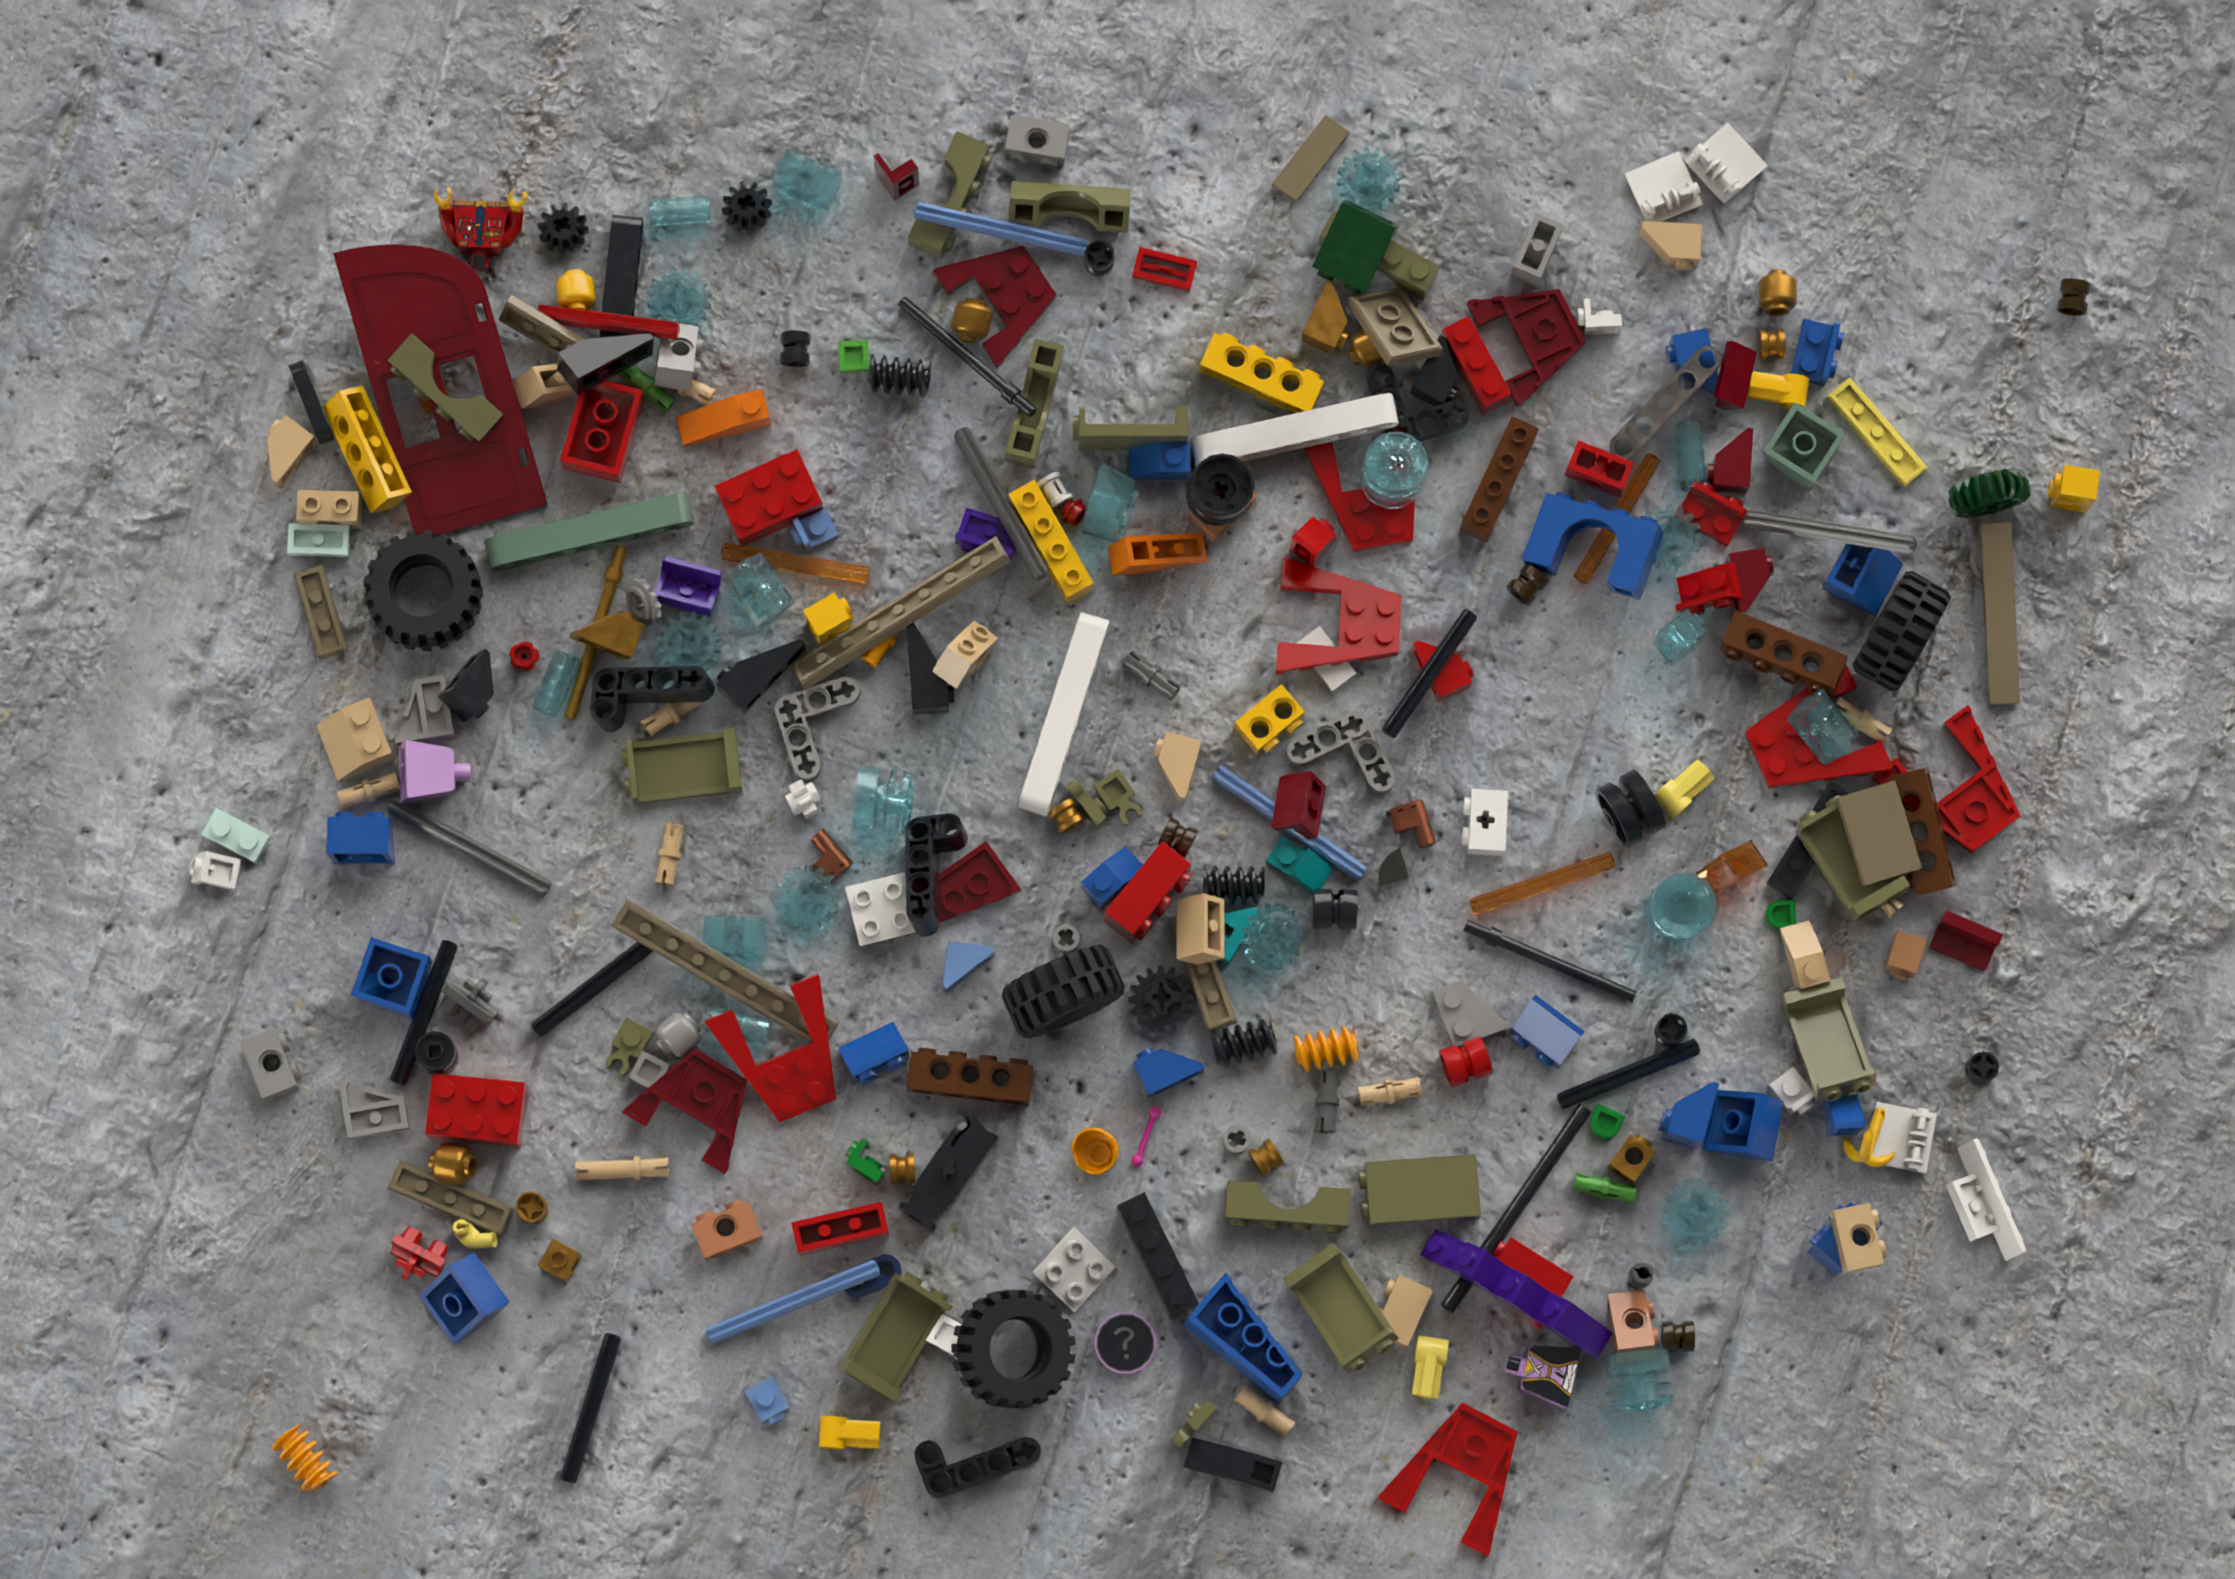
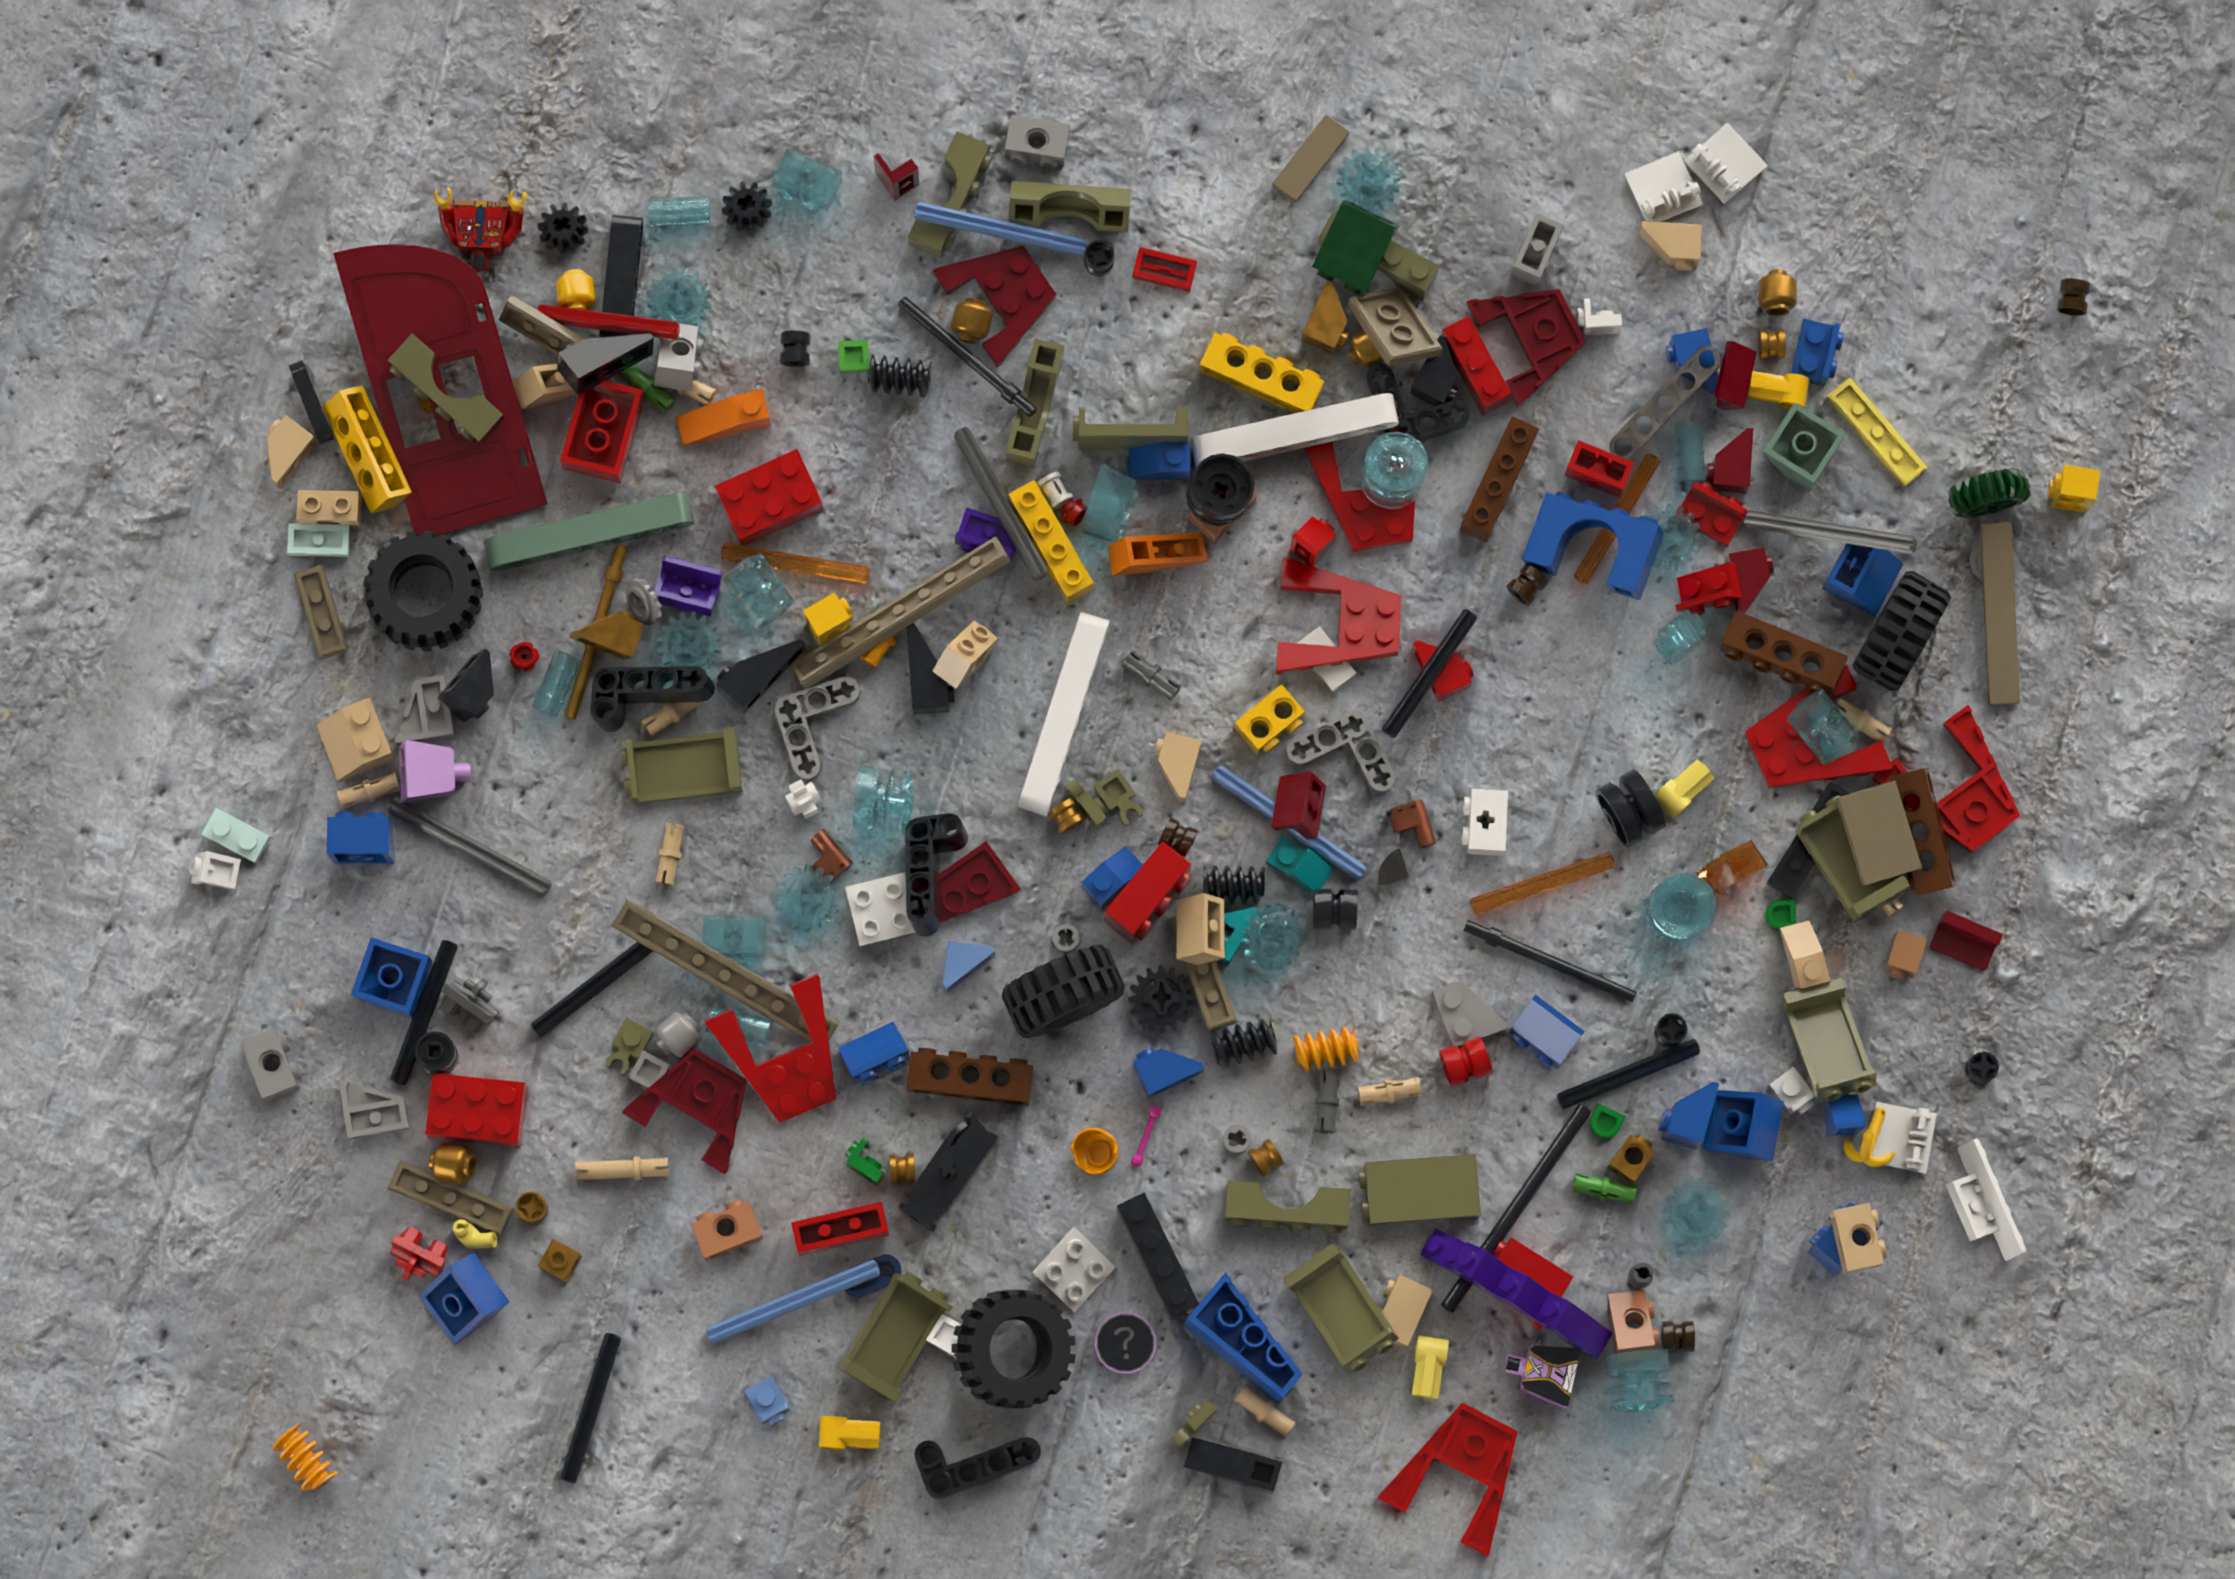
medium blue bracket [790,508,839,552] -> none

